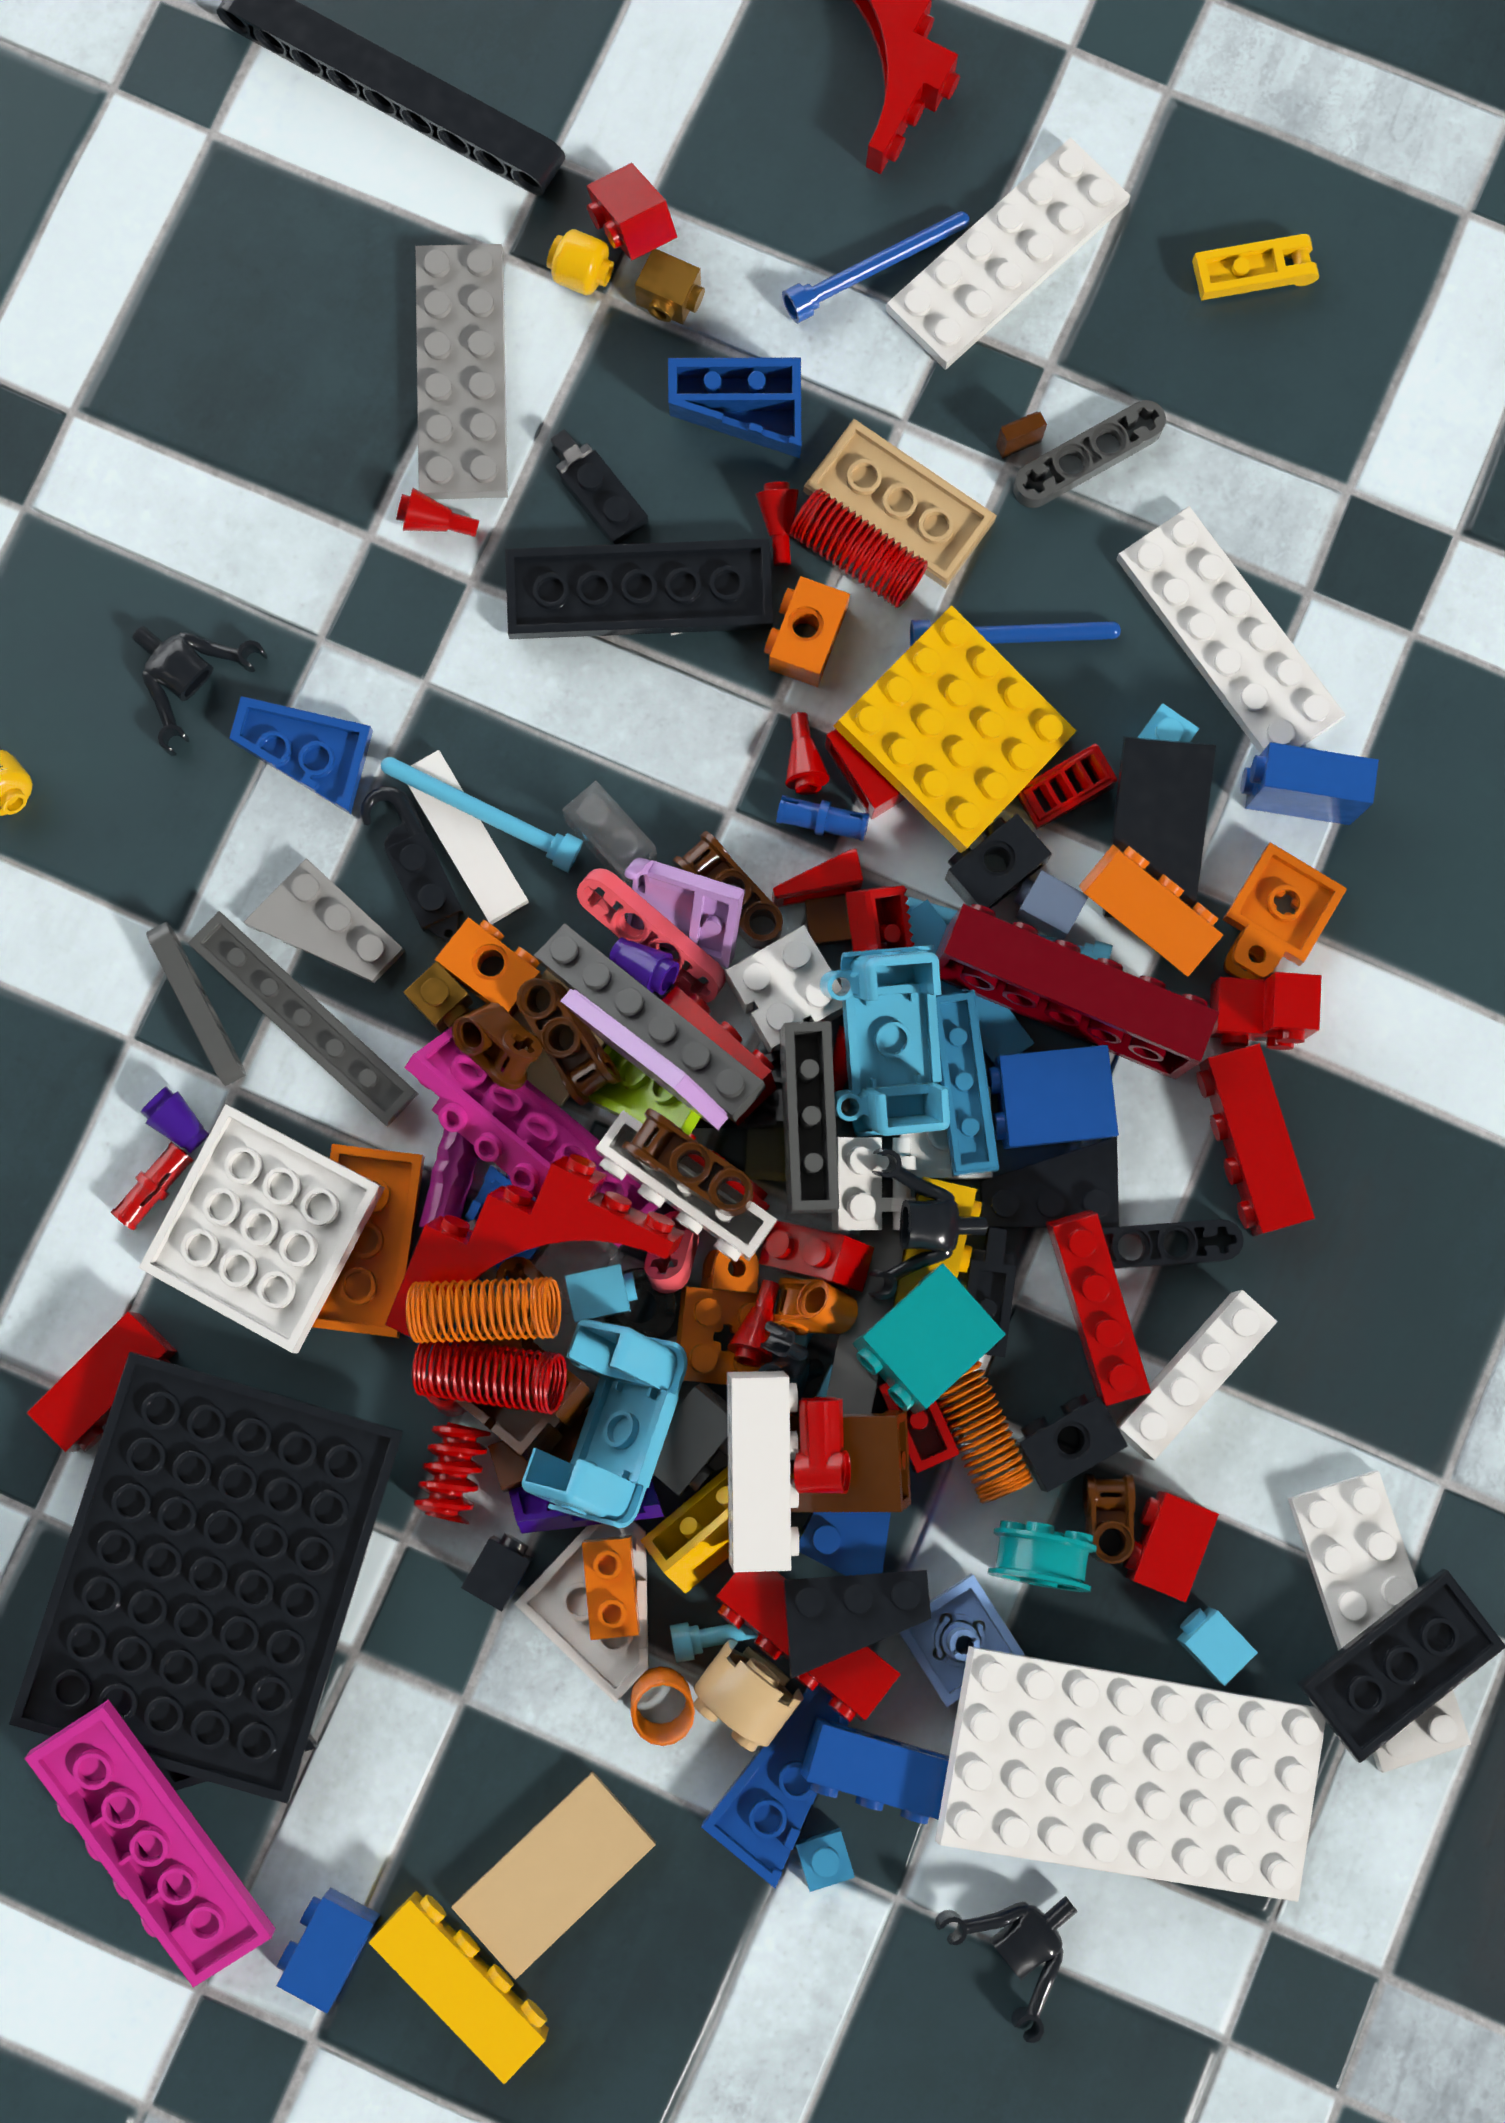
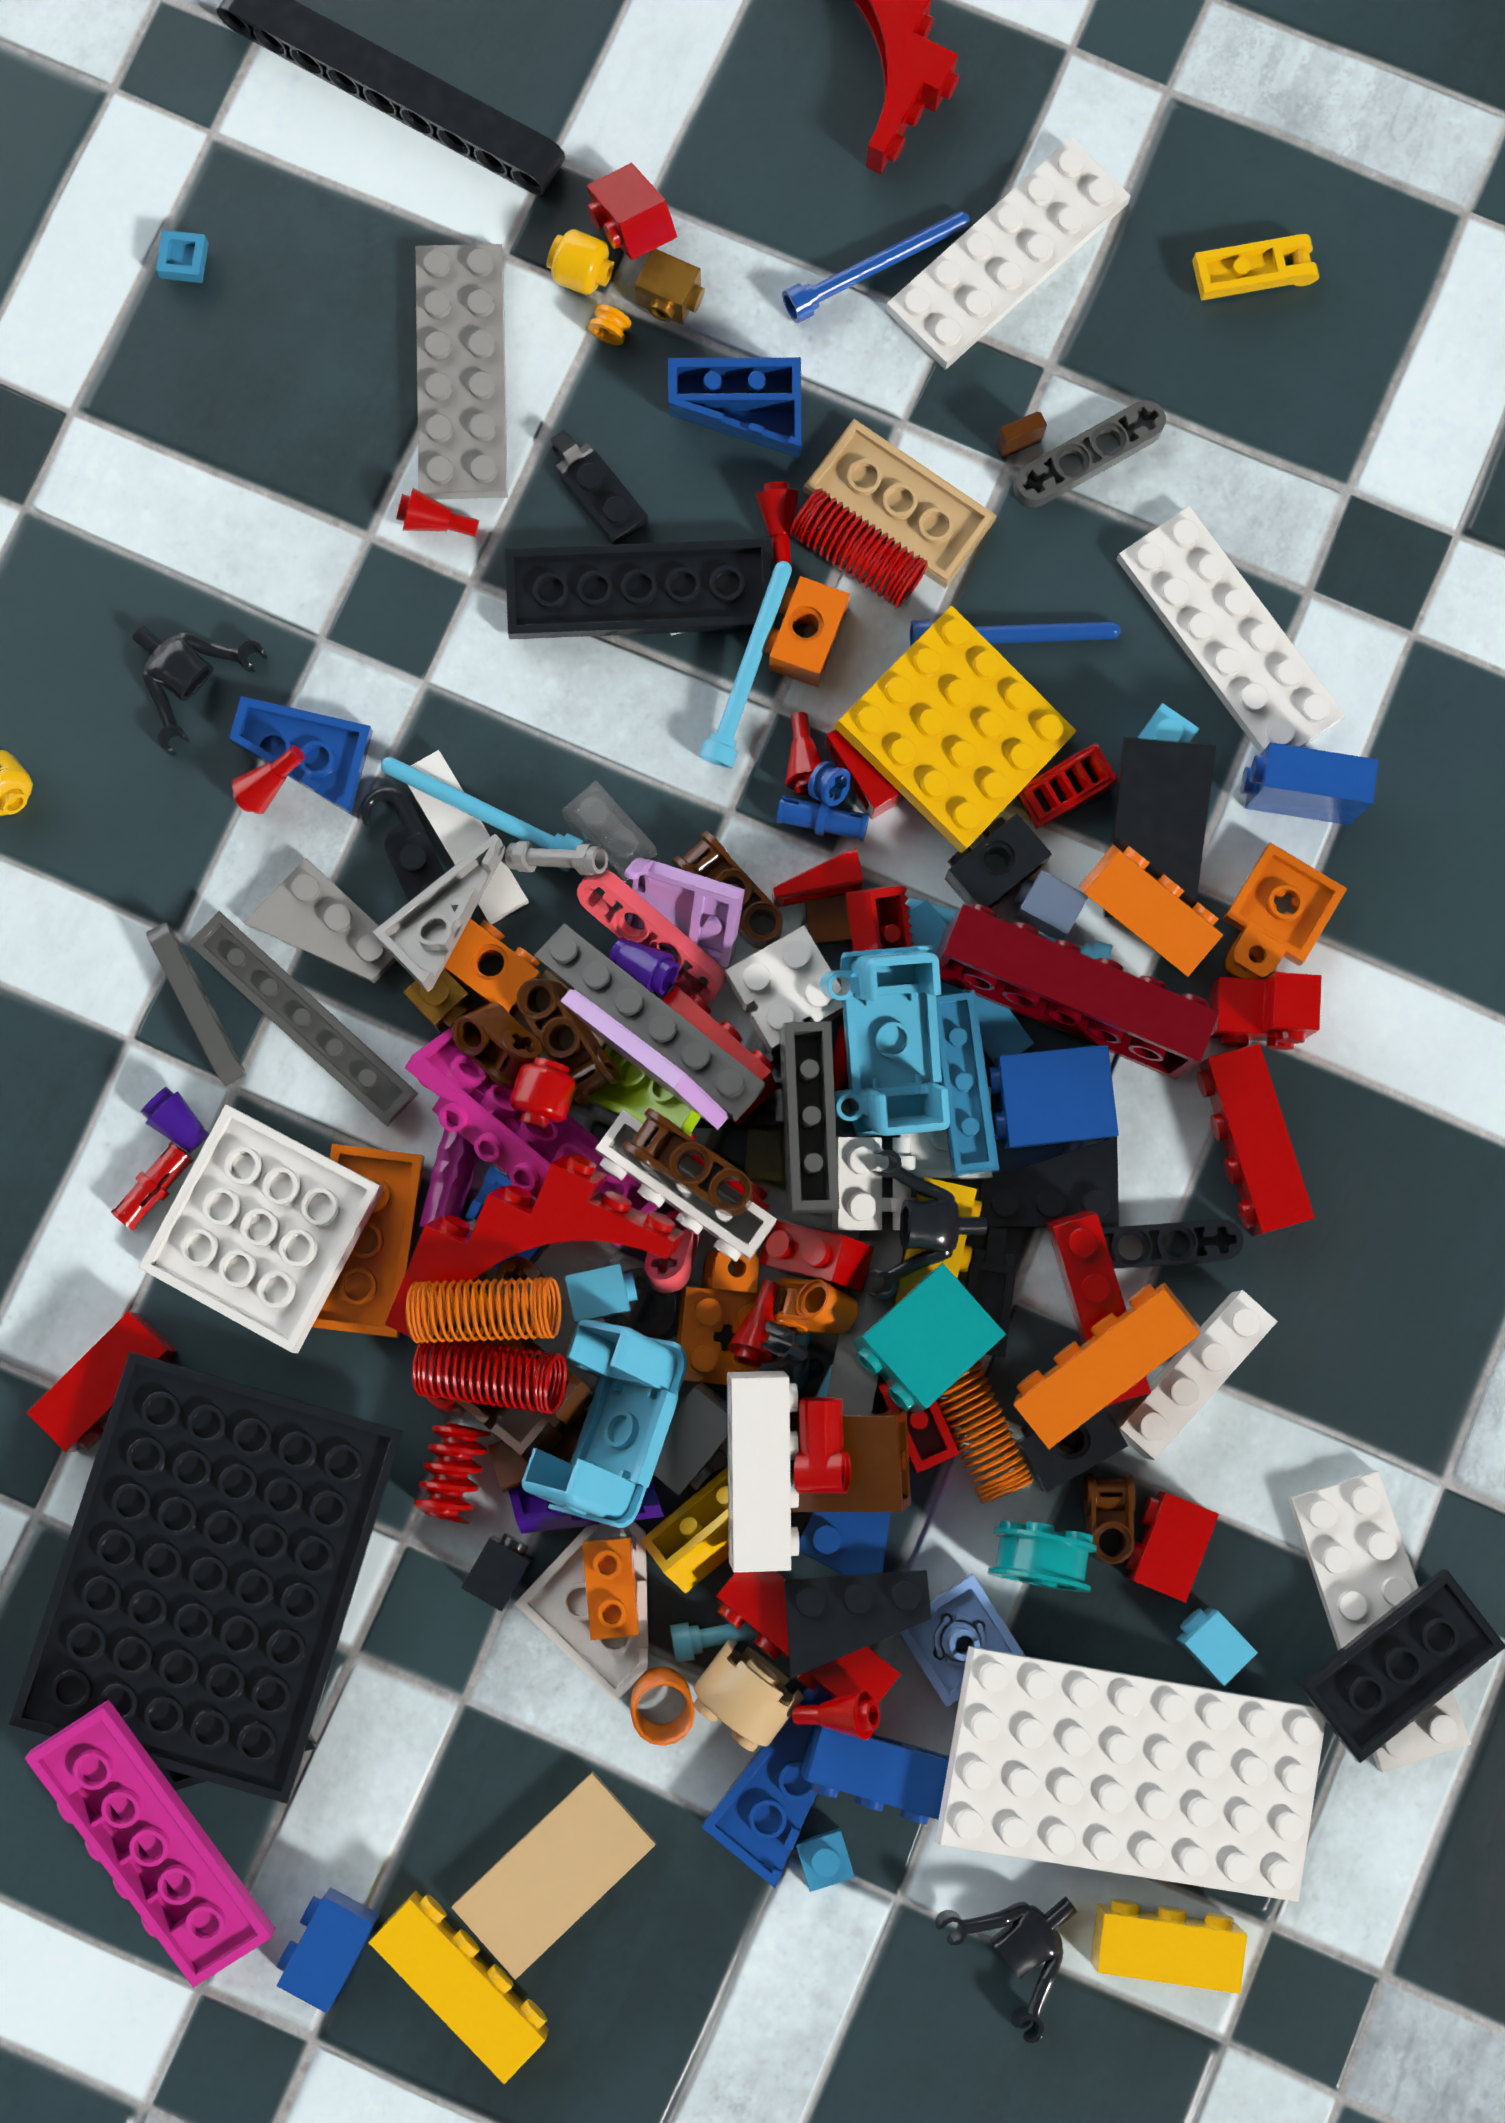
none -> dark azure plate [156,230,209,283]
none -> red cone [232,745,305,814]
none -> light grey wing [373,834,506,992]
none -> light grey bar [505,841,608,876]
none -> red head [510,1057,577,1129]
none -> light orange bush [588,304,632,346]
none -> medium azure piece [699,561,792,769]
none -> red cone [792,1690,881,1740]
none -> blue bush [808,761,851,806]
none -> orange brick [1013,1283,1201,1449]
none -> yellow brick [1090,1898,1247,1994]

